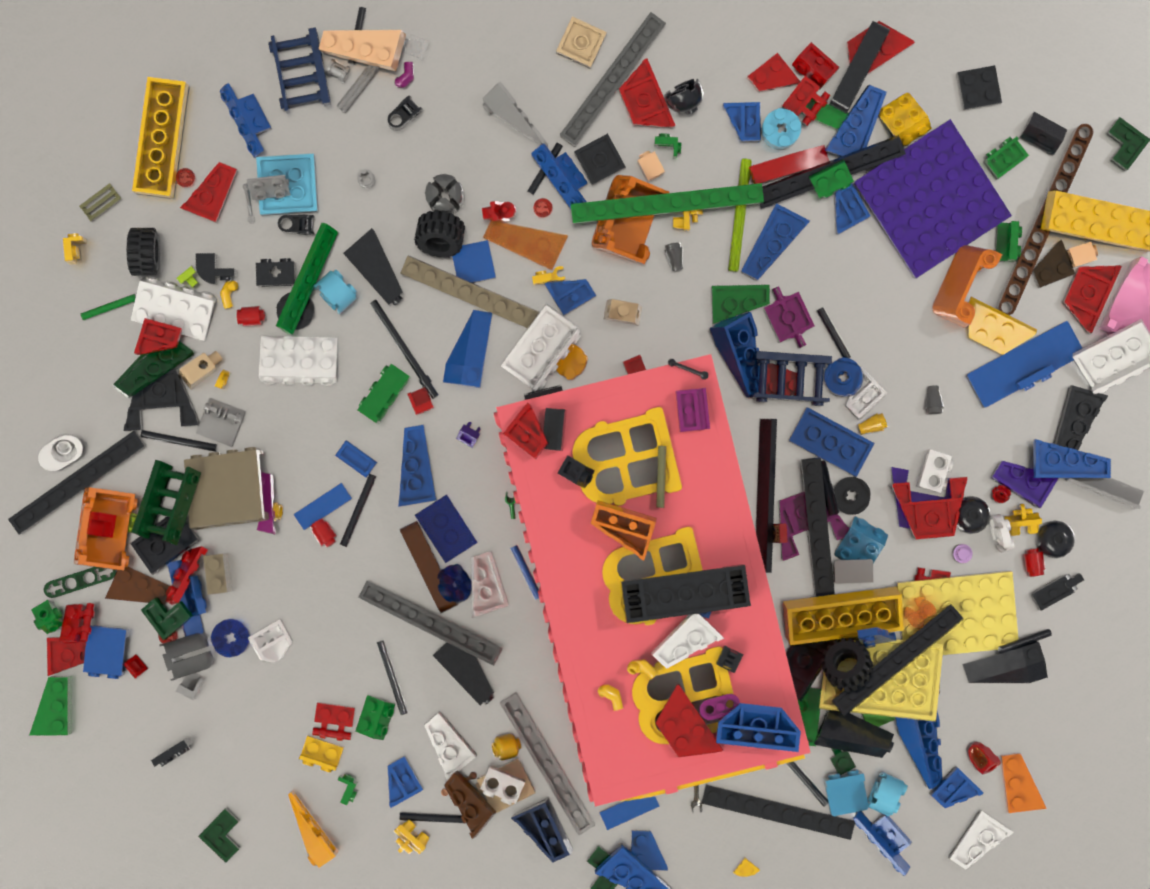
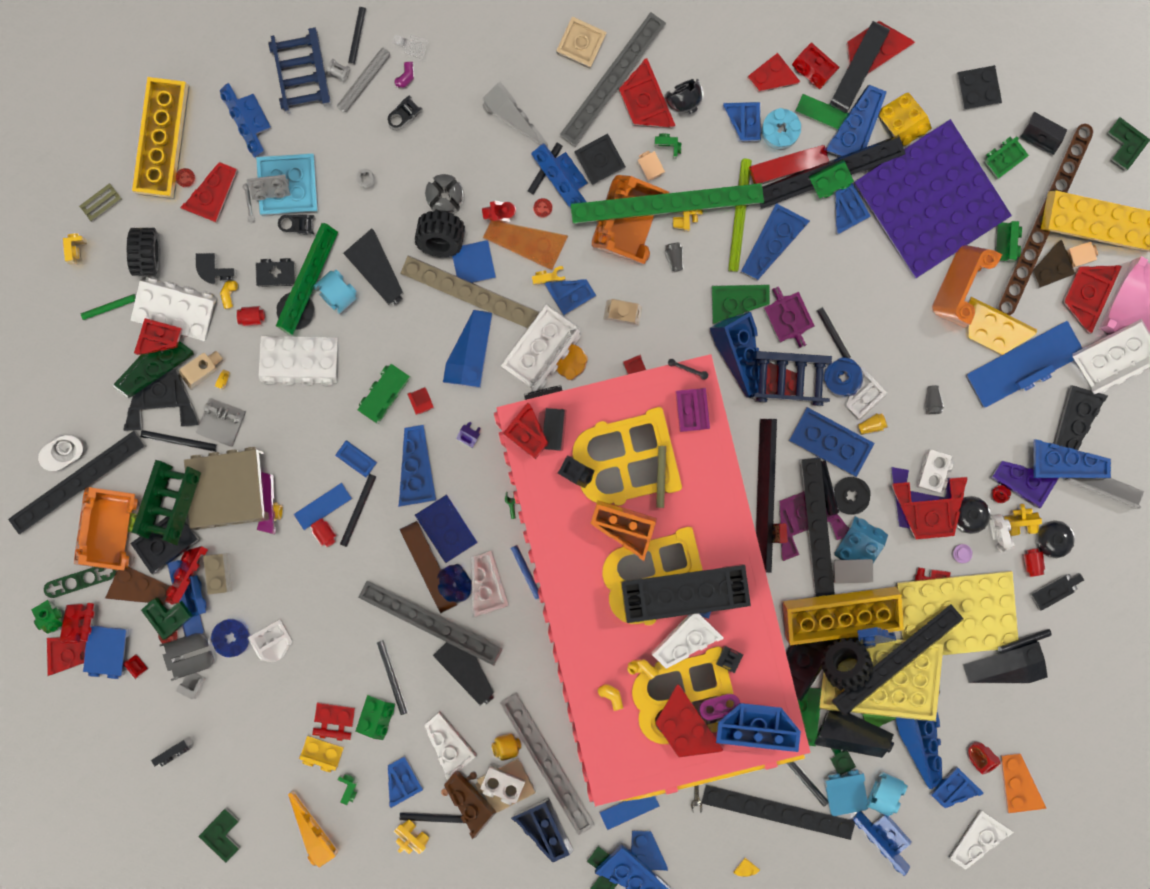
green wedge [29,676,72,736] -> none
red panel [87,511,117,538] -> none
lime tile [176,265,198,287] -> none
light nougat wedge [319,30,406,71] -> none
black bar [370,300,439,399] -> none
red plate [782,76,830,126] -> none
clear orange piece [904,596,937,629] -> none

